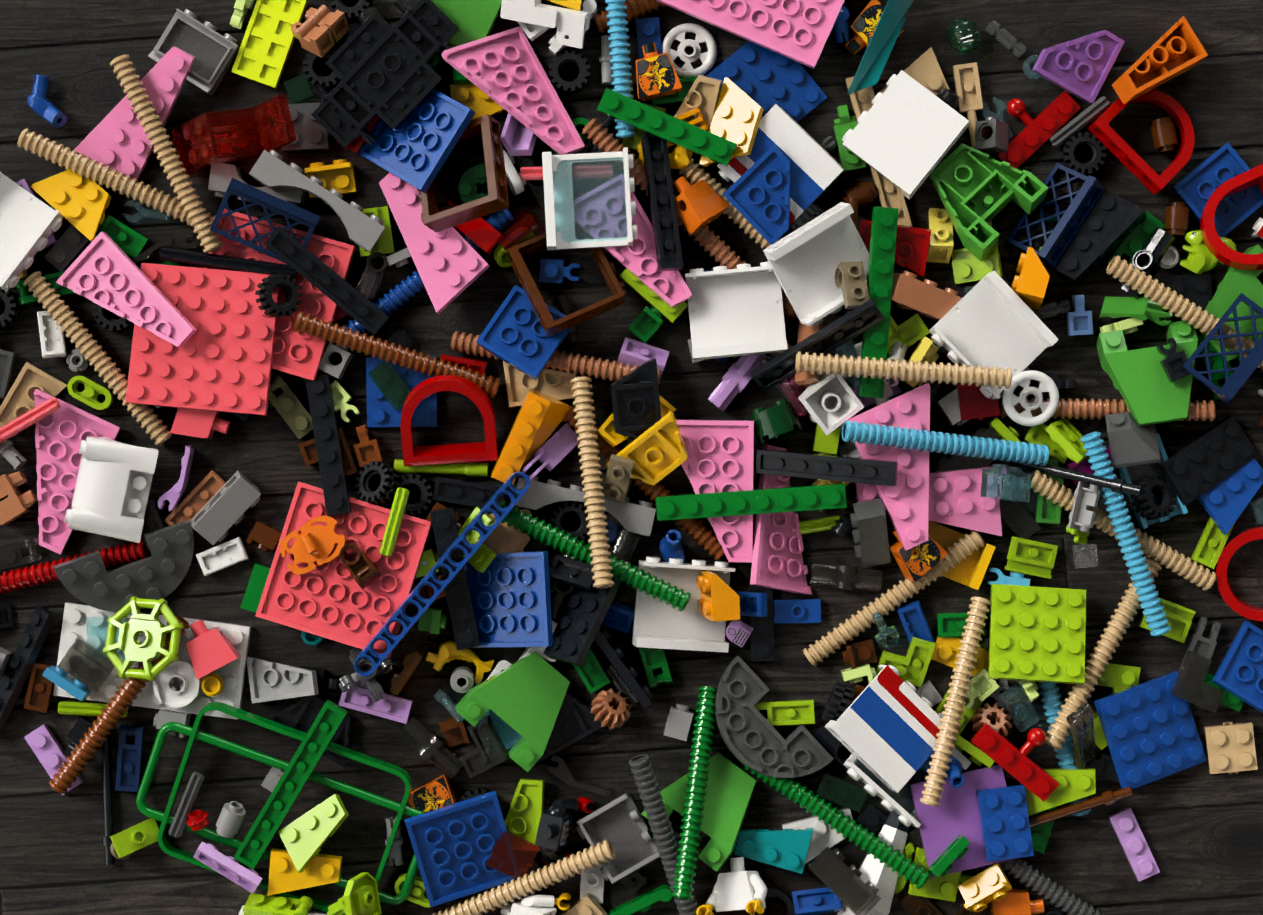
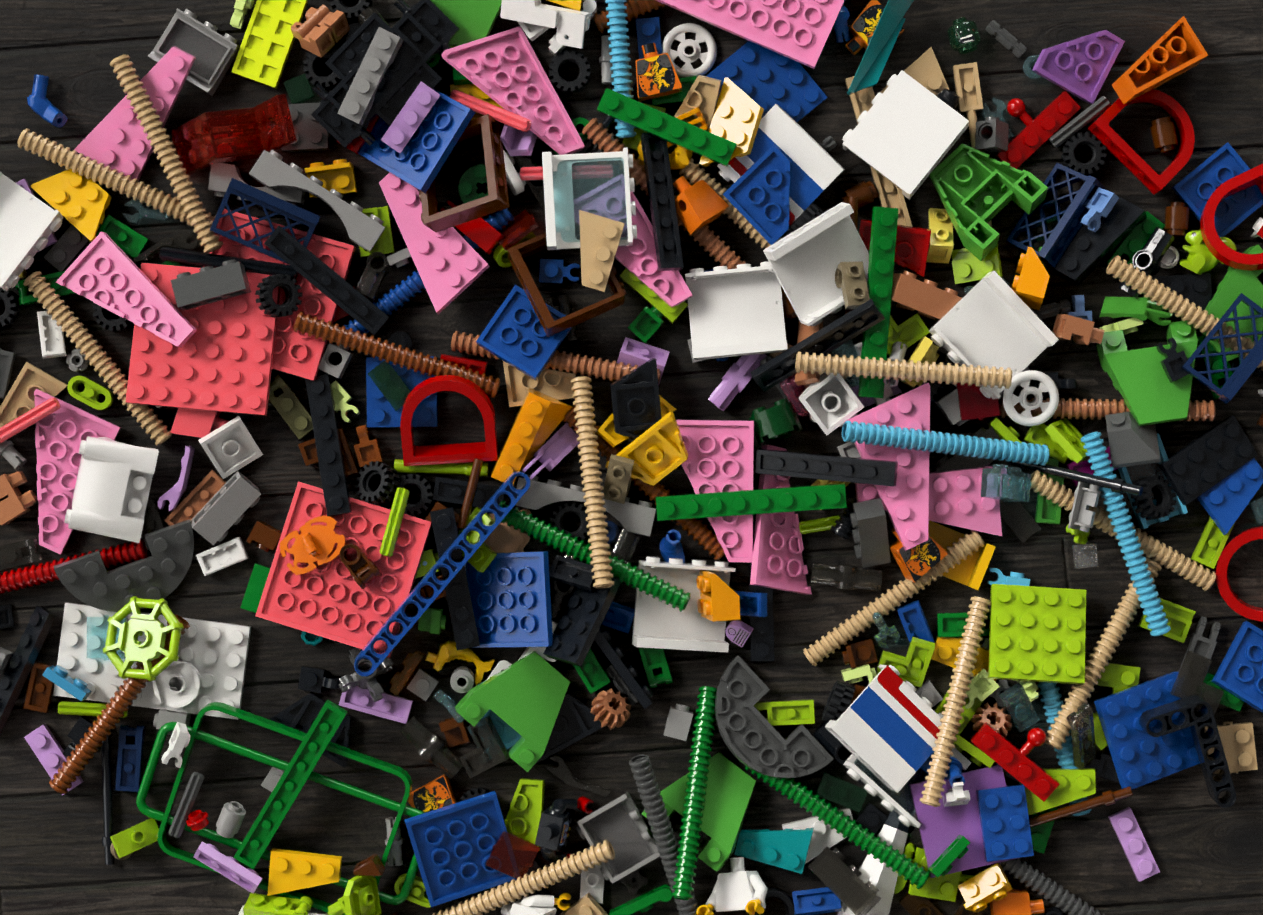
clear smoke plate [58,637,115,692] -> none
coral torso [186,619,241,679] -> none
yellow plate [200,673,224,697] -> none
light grey wing [246,657,319,704] -> none
wing [278,794,349,873] -> none
blue plate [773,599,821,624] -> none
lime brick [812,423,841,456] -> none
bright green hinge [833,105,866,172] -> none
lime plate [1005,536,1058,579] -> none
none -> white plate [161,722,190,768]
none -> dark grey brick [171,260,251,311]
none -> white plate [198,416,263,479]
none -> light grey arch [337,27,404,126]
none -> reddish brown slope [353,854,385,876]
none -> lavender plate [381,81,440,153]
none -> light grey plate [407,668,439,701]
none -> coral axle [449,90,531,132]
none -> reddish brown bar [457,459,483,529]
none -> tan wing [579,210,625,292]
none -> white plate [943,782,970,807]
none -> nougat hips [1052,314,1105,345]
none -> medium blue plate [1081,187,1119,232]
none -> black beam [1139,695,1237,808]

